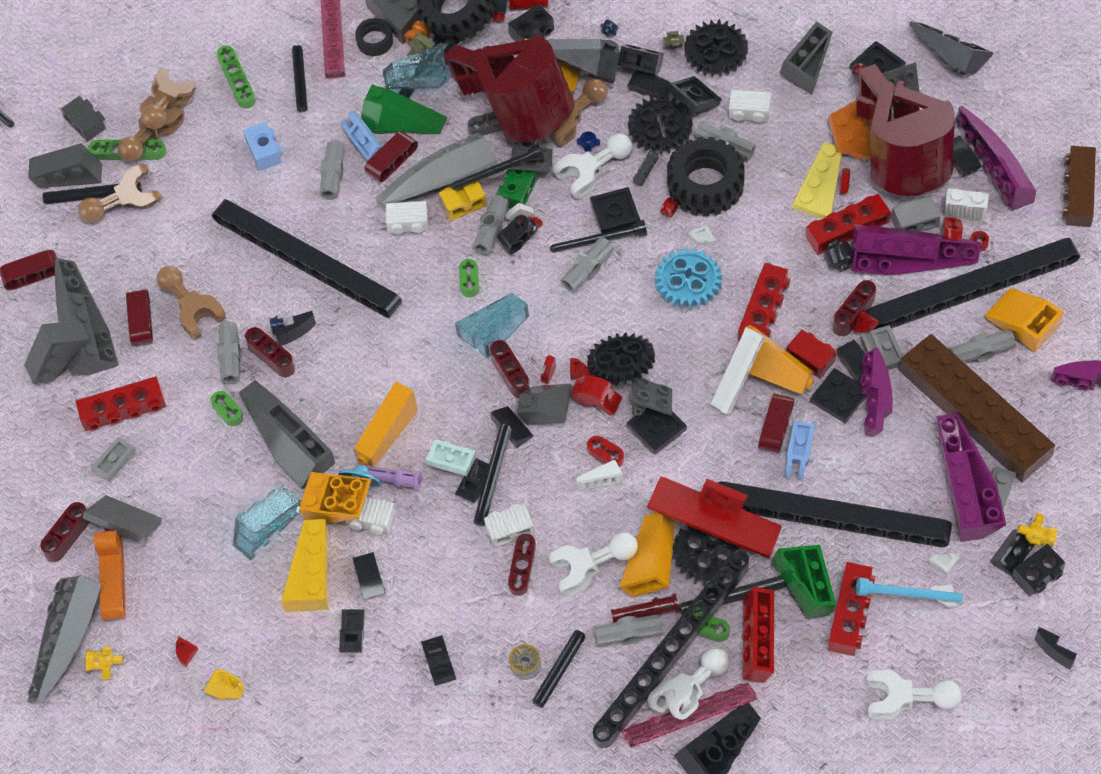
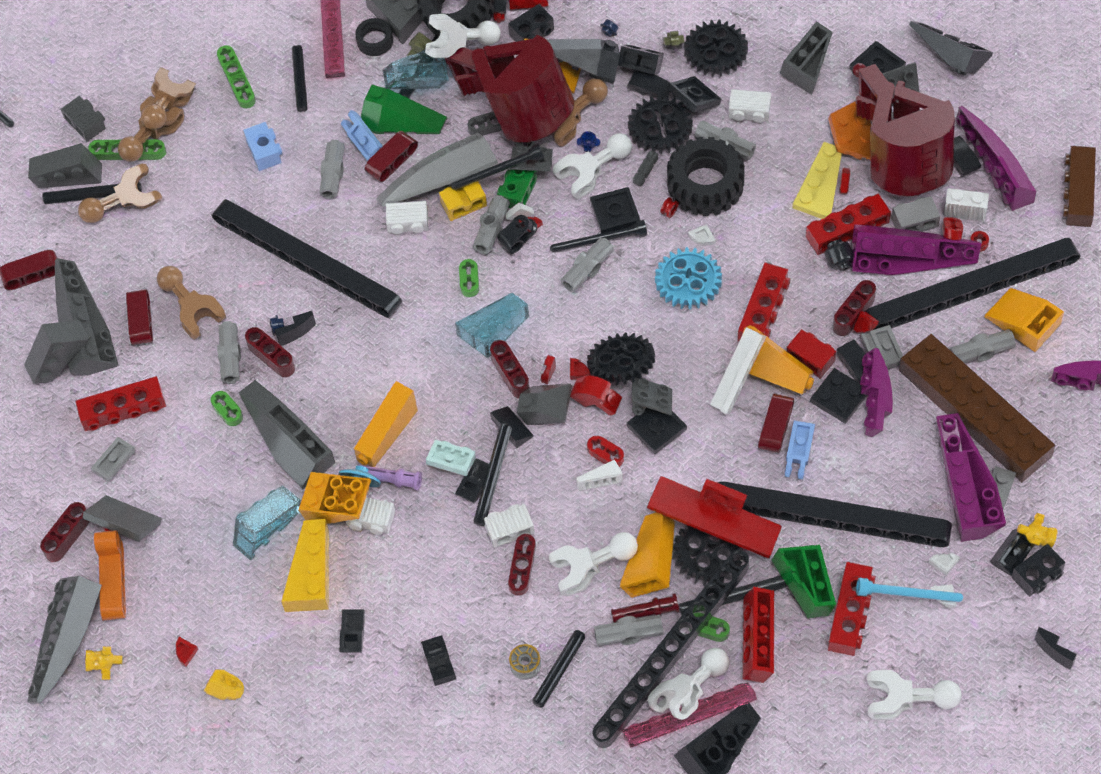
black slope [352,552,385,600] -> none
orange wheel [404,21,430,44] -> none
none -> white piece [425,14,501,58]

